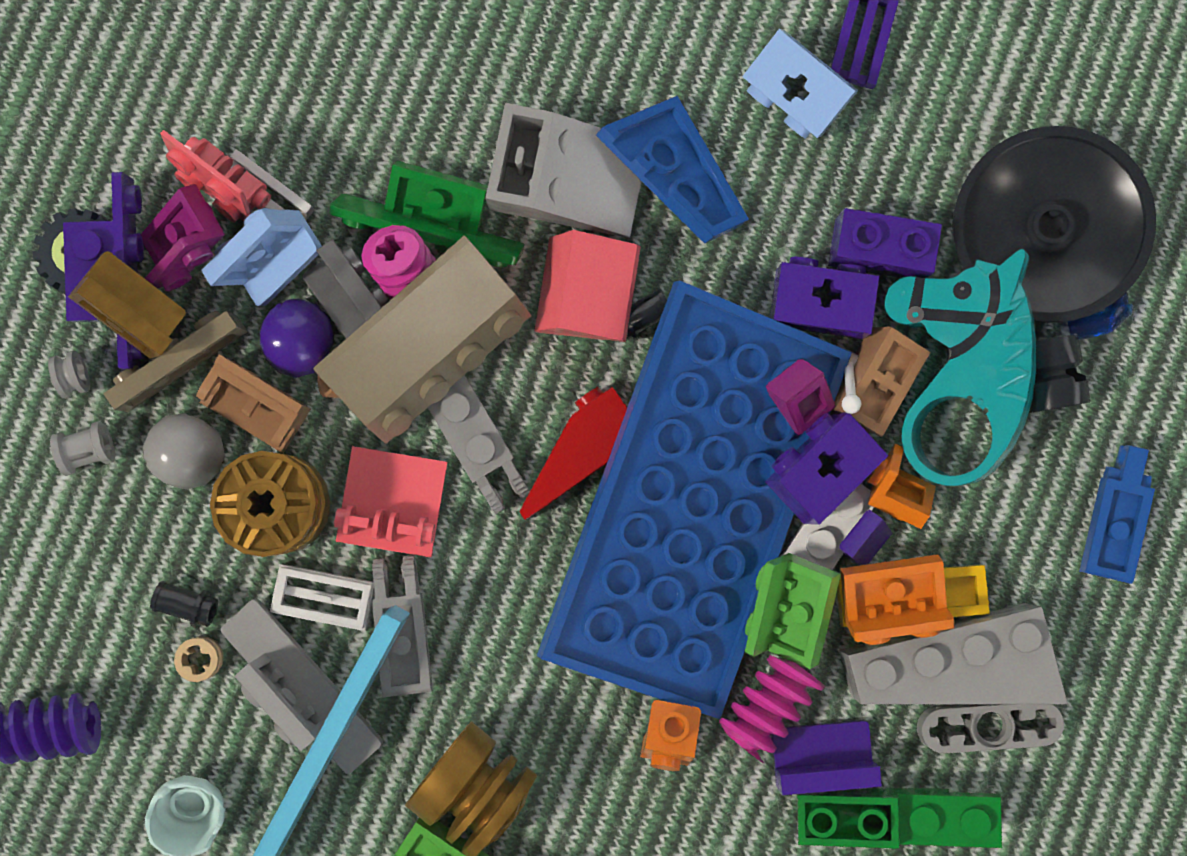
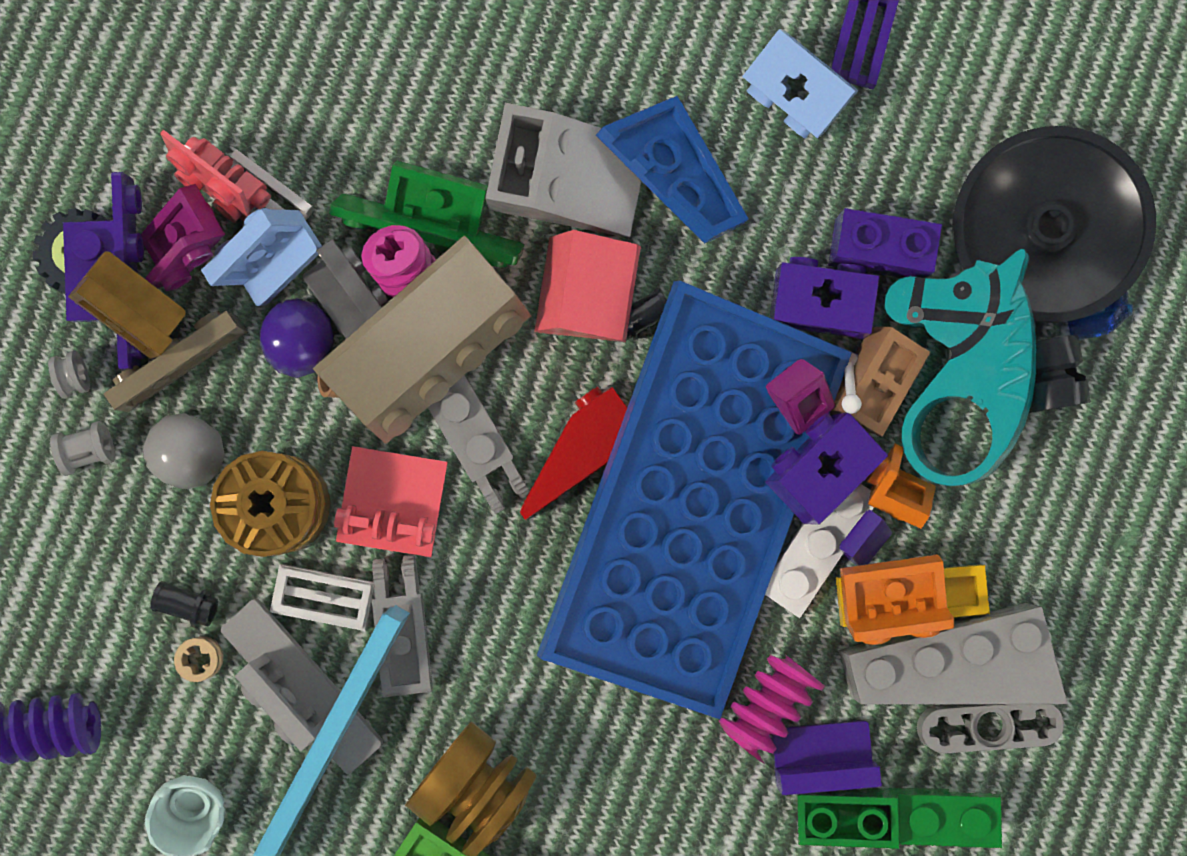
medium nougat hinge [196,354,311,453] -> none
orange bracket [640,700,701,771] -> none
bright green bracket [745,553,841,669] -> none
blue hinge [1079,445,1155,584] -> none

